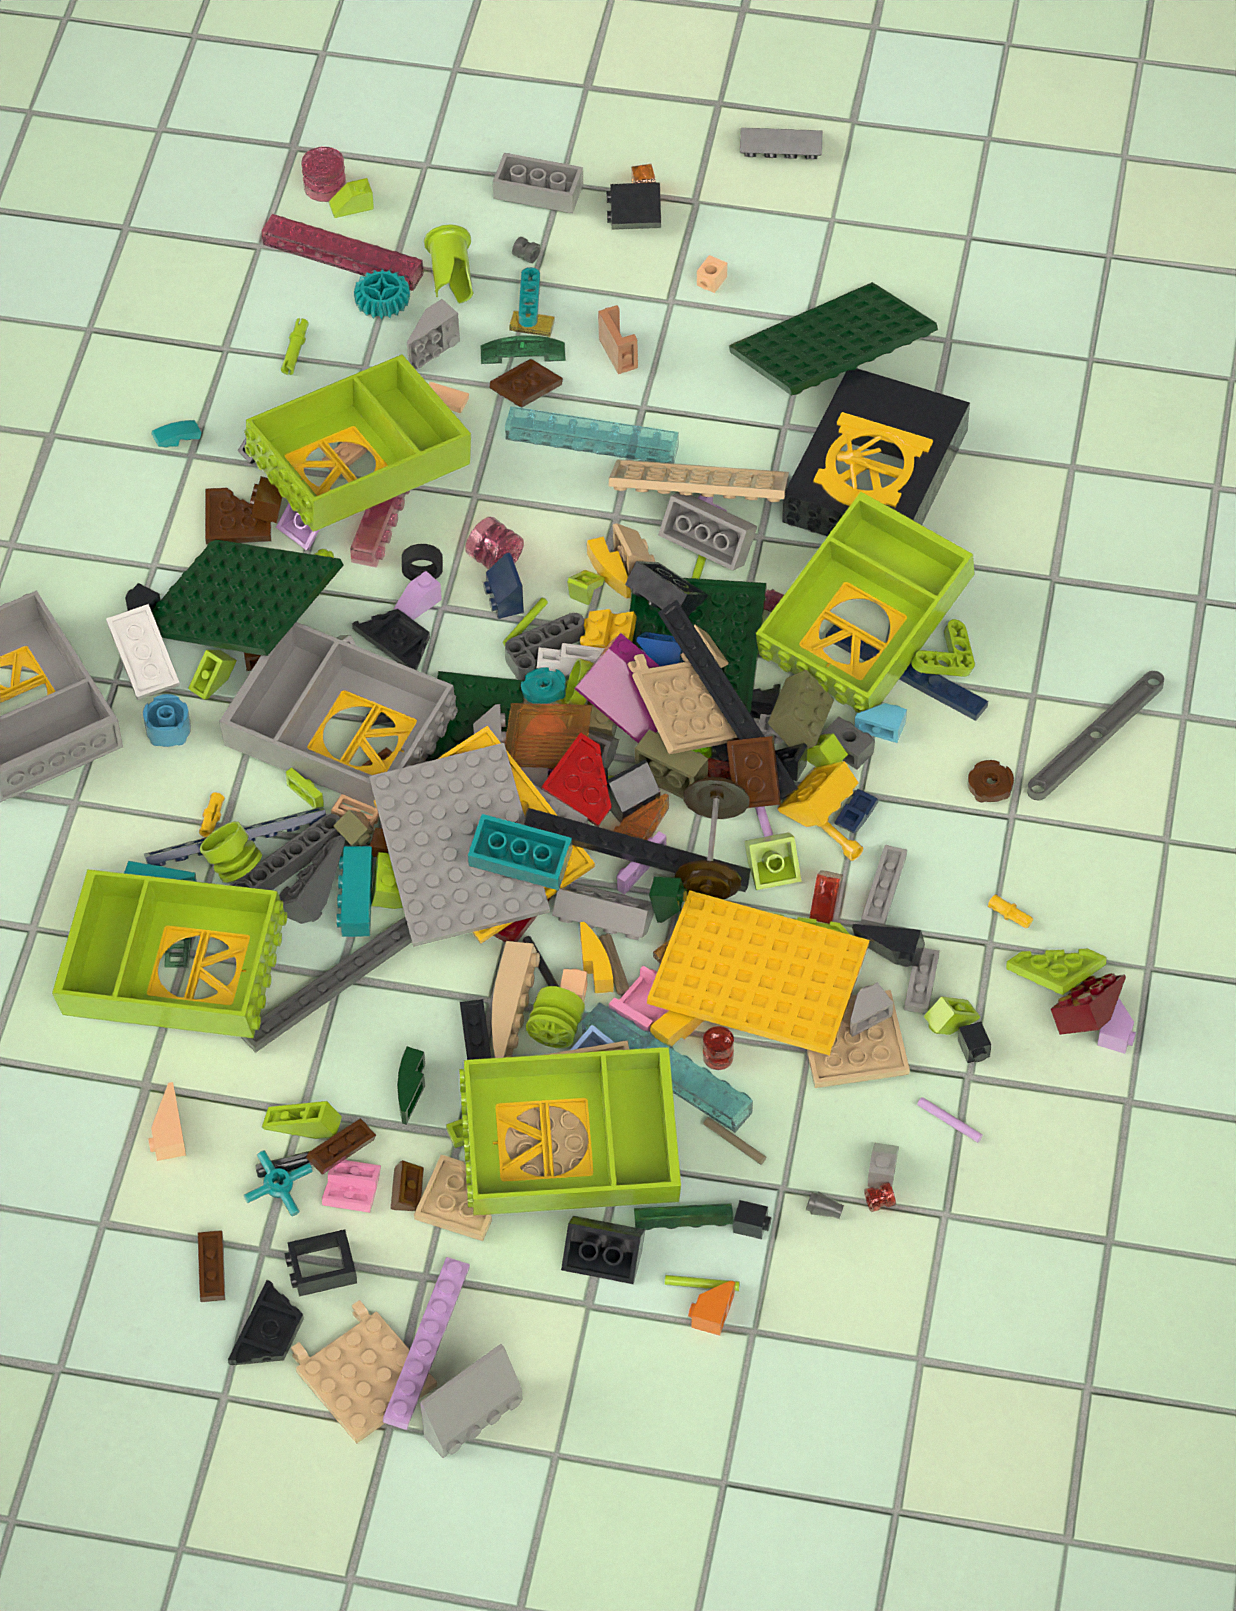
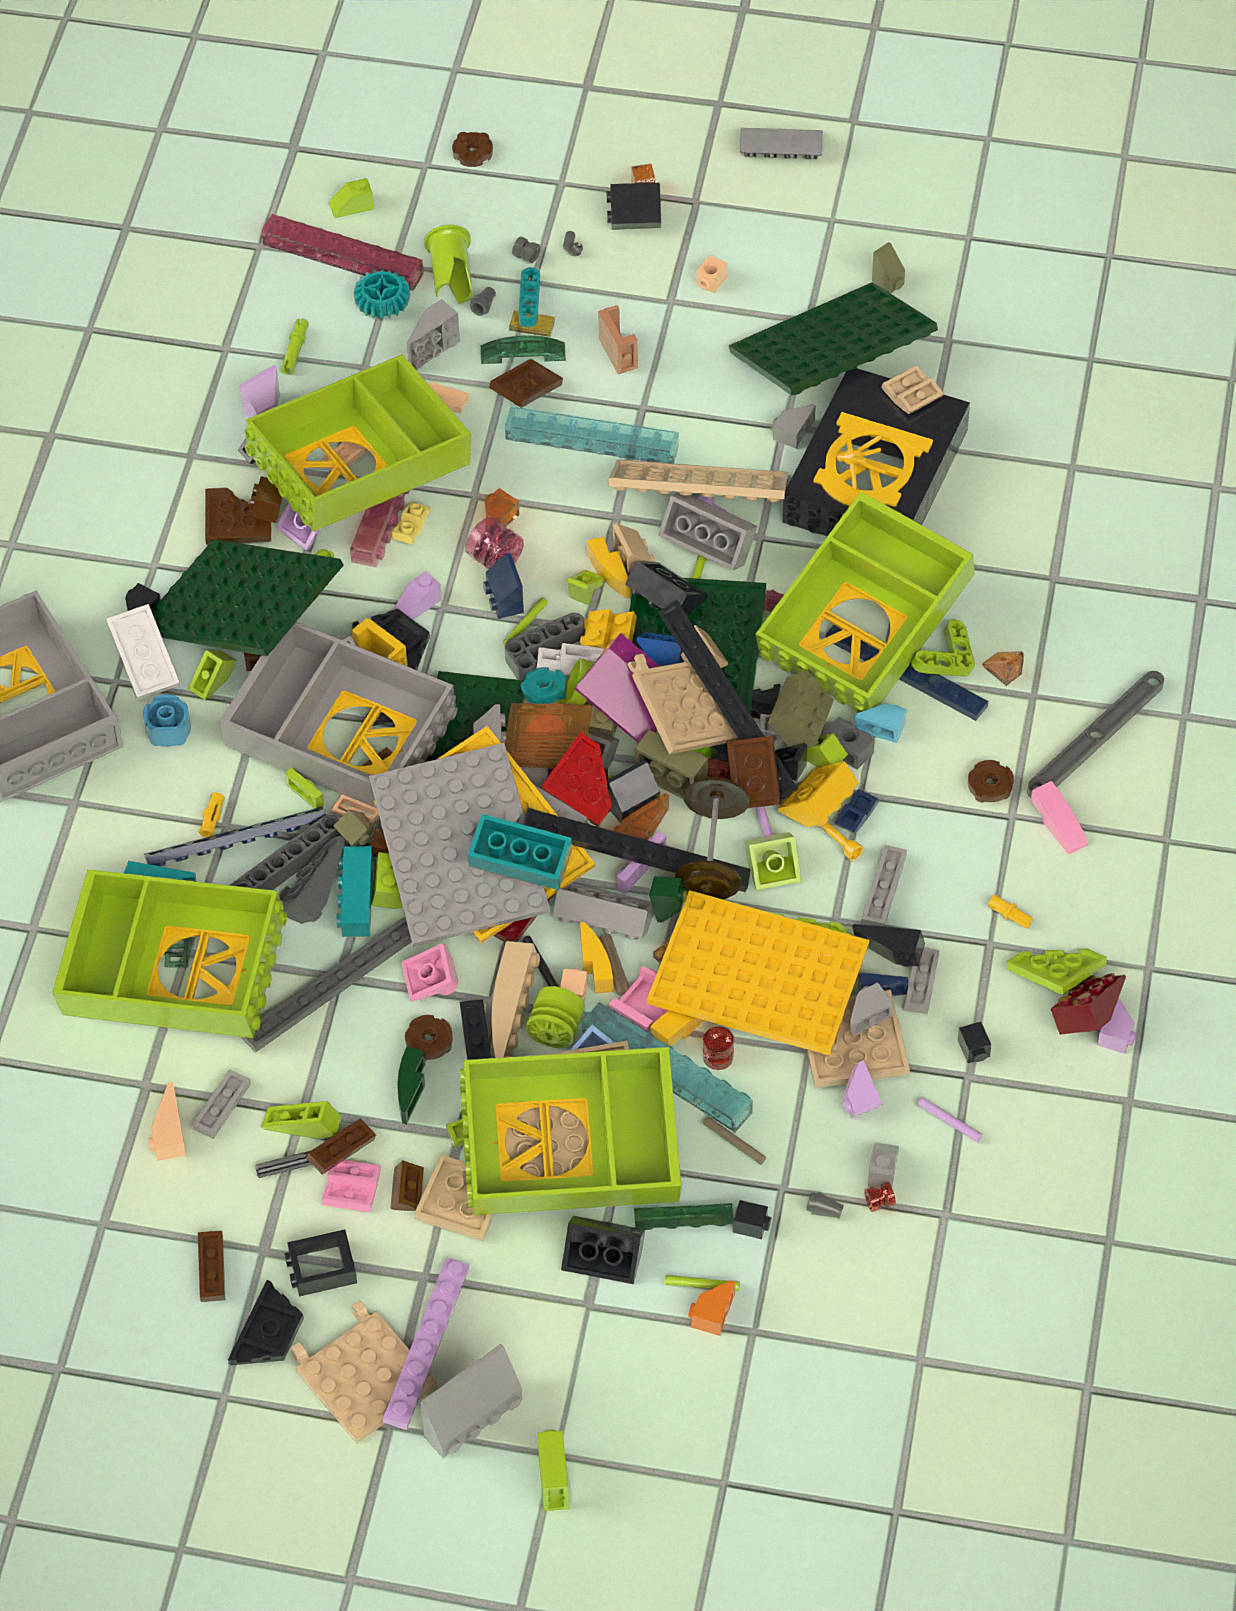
teal slope [151,420,202,448] -> none
lime wheel [200,821,262,883] -> none
teal bar [243,1150,313,1216] -> none
clear pink wheel [301,147,346,202] -> none
black tyre [402,544,443,581] -> none
light grey brick [493,153,584,213] -> none
clear red slope [809,870,844,924] -> none
lime slope [924,996,981,1035] -> none
none -> light grey plate [192,1069,251,1139]
none -> lavender slope [240,365,280,418]
none -> yellow panel [351,617,408,667]
none -> light yellow slope [392,501,430,545]
none -> bright pink slope [402,943,458,1002]
none -> reddish brown plate [405,1015,453,1061]
none -> reddish brown plate [452,132,493,167]
none -> dark grey cone [470,287,496,316]
none -> clear orange slope [485,488,519,541]
none -> lime window [537,1429,569,1512]
none -> dark grey arm [563,231,583,256]
none -> light grey slope [771,404,816,449]
none -> lavender slope [842,1060,883,1119]
none -> dark blue slope [858,973,909,996]
none -> olive slope [872,242,905,293]
none -> tan slope [881,365,944,414]
none -> clear orange slope [982,651,1024,686]
none -> bright pink slope [1031,781,1088,854]

